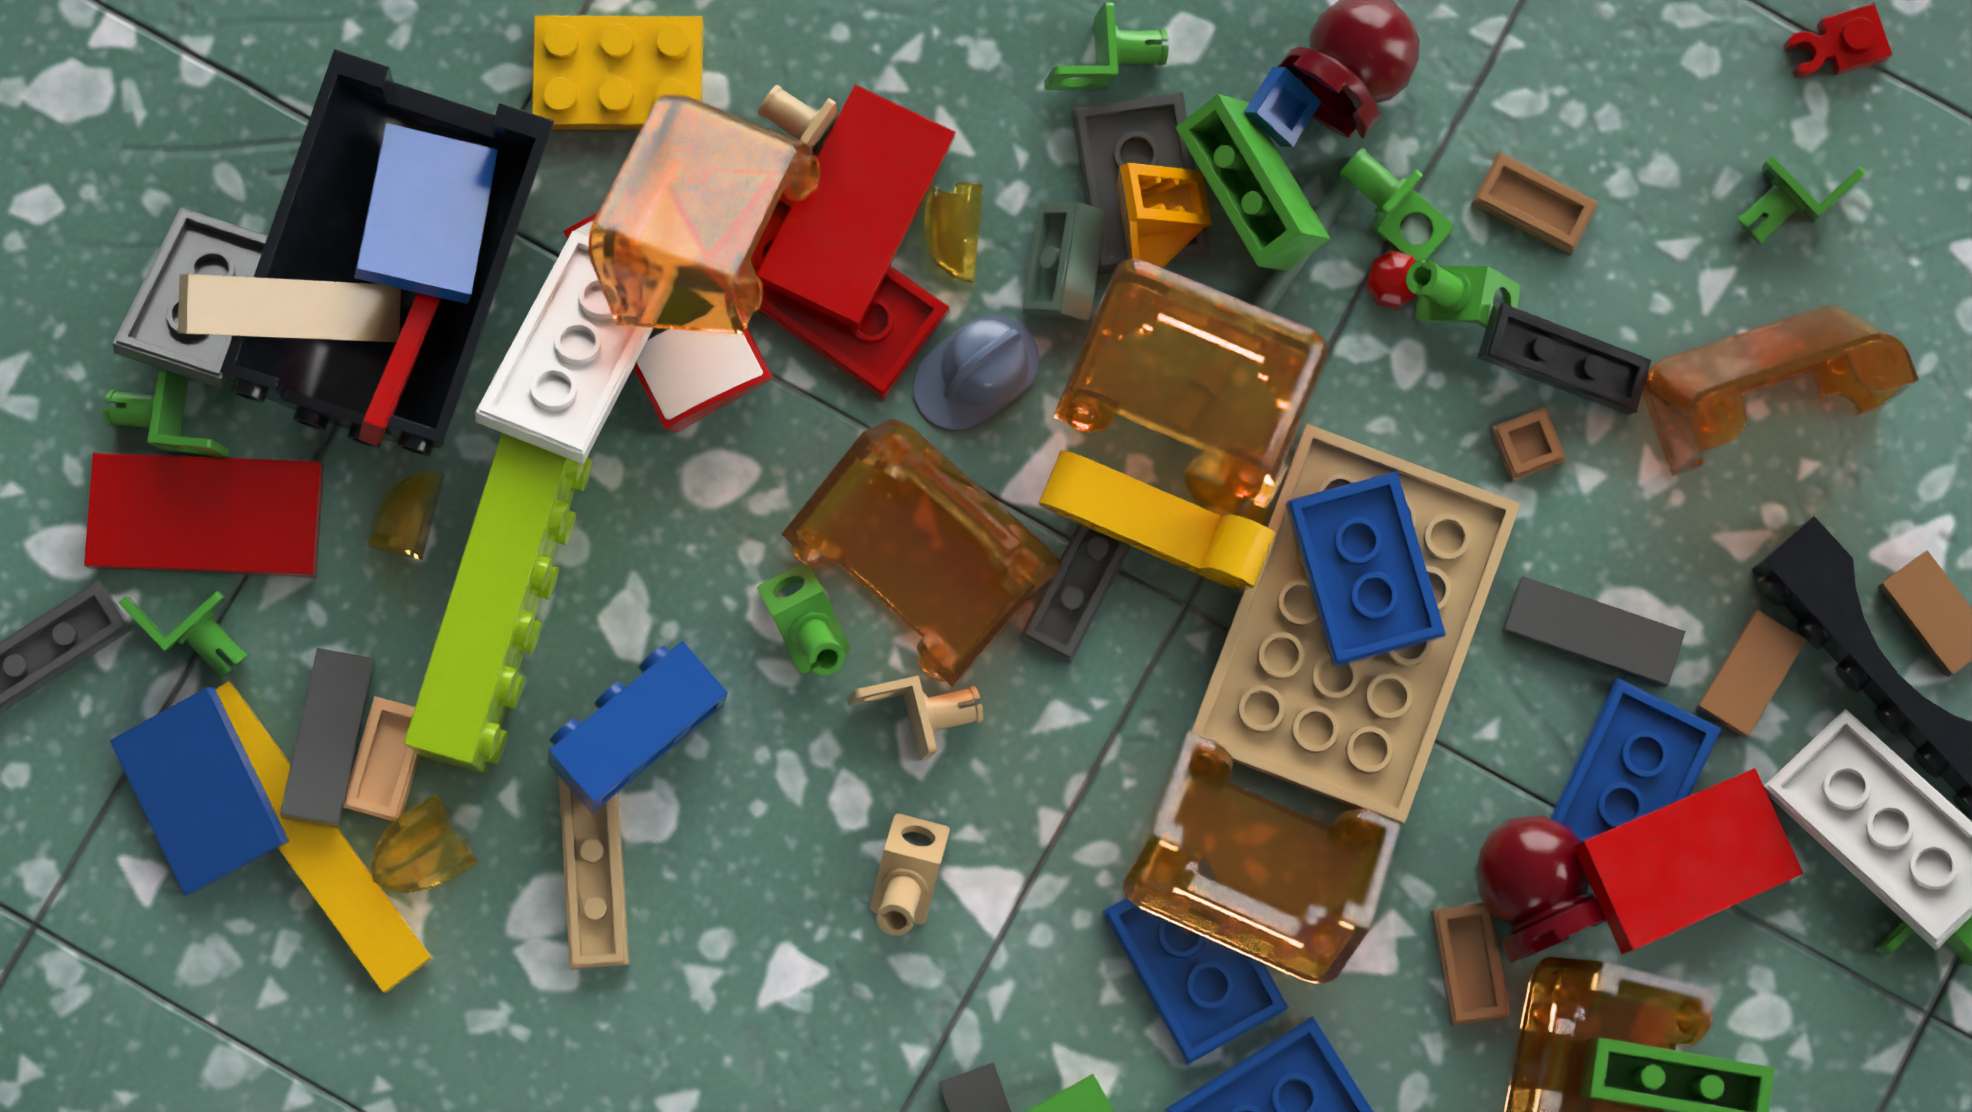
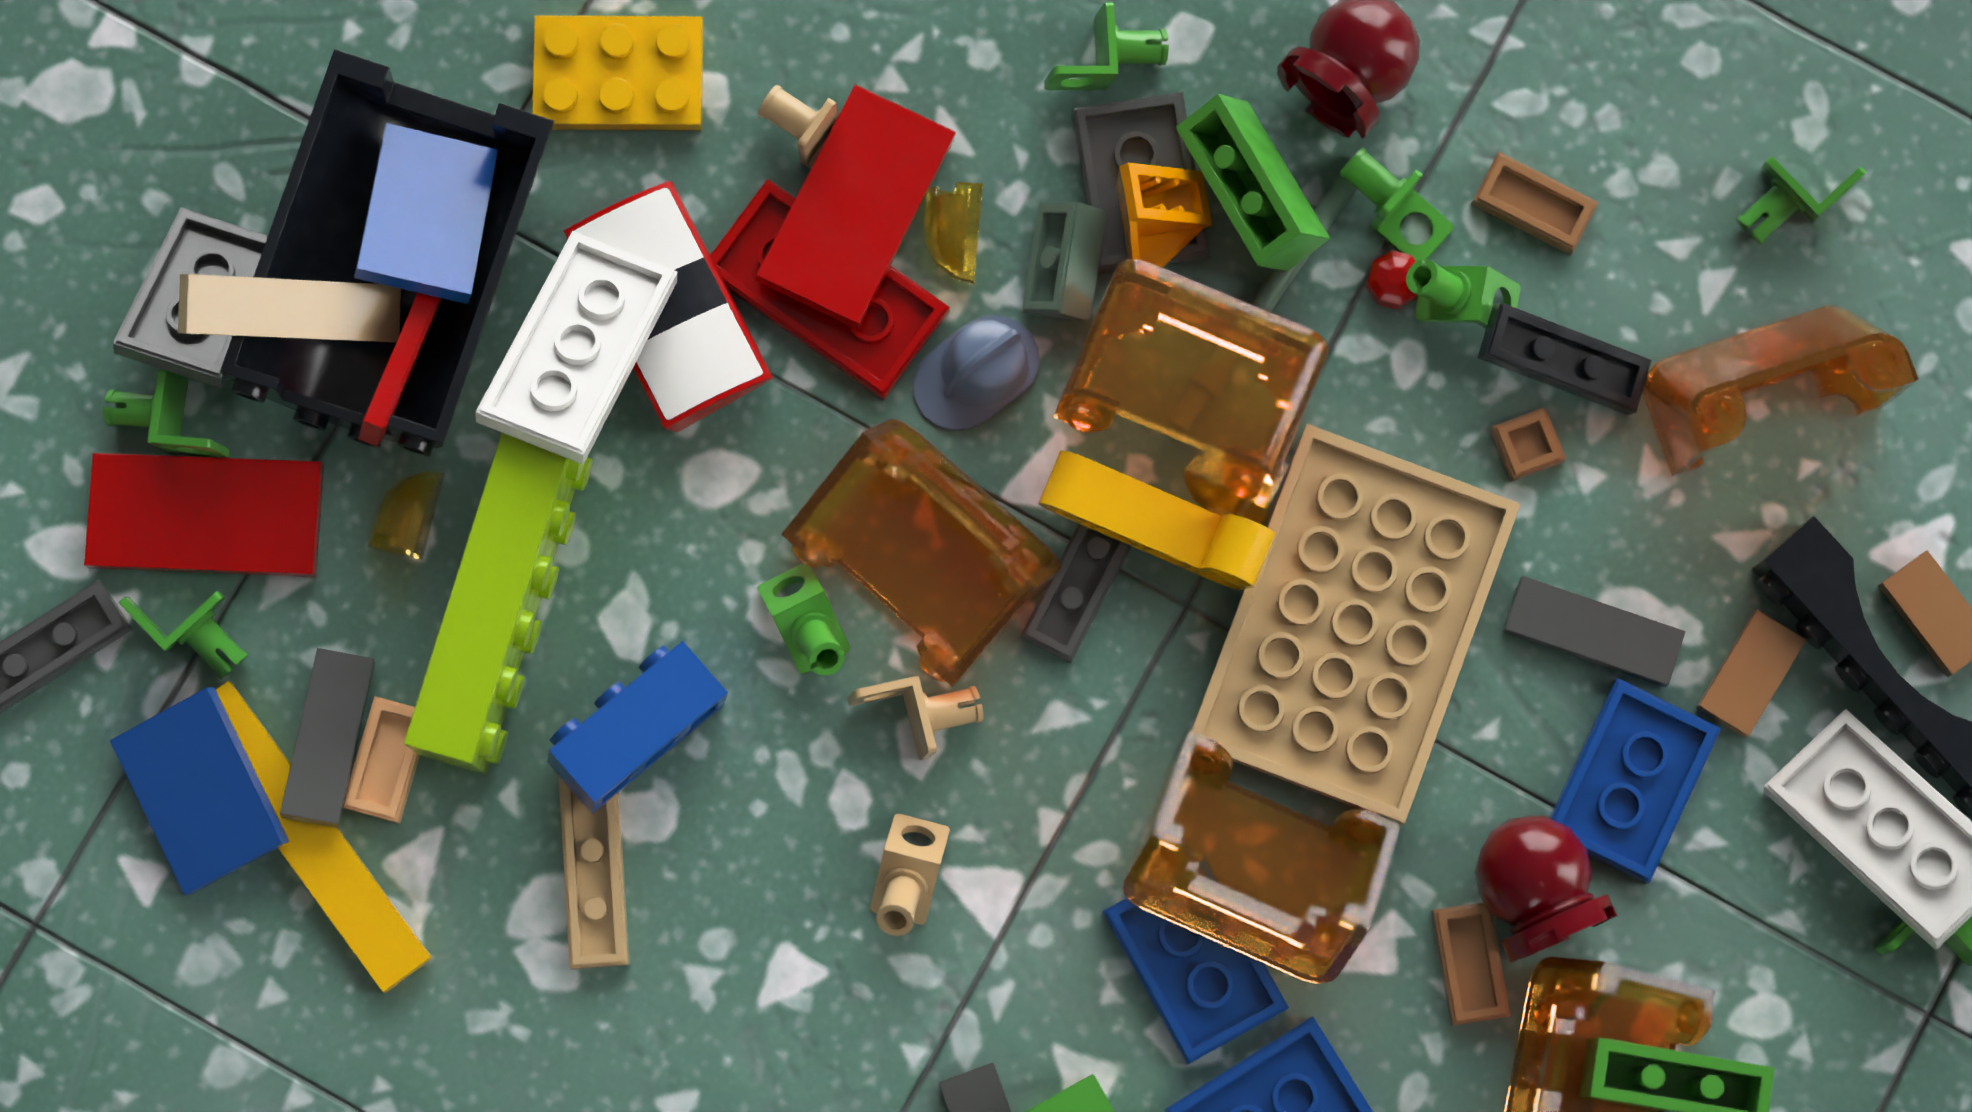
clear yellow brick [370,793,479,893] -> none
clear orange windscreen [588,94,820,335] -> none
blue plate [1244,67,1322,147] -> none
blue tile [1285,471,1446,668] -> none
red tile [1573,768,1804,955] -> none
red plate [1783,3,1893,79] -> none

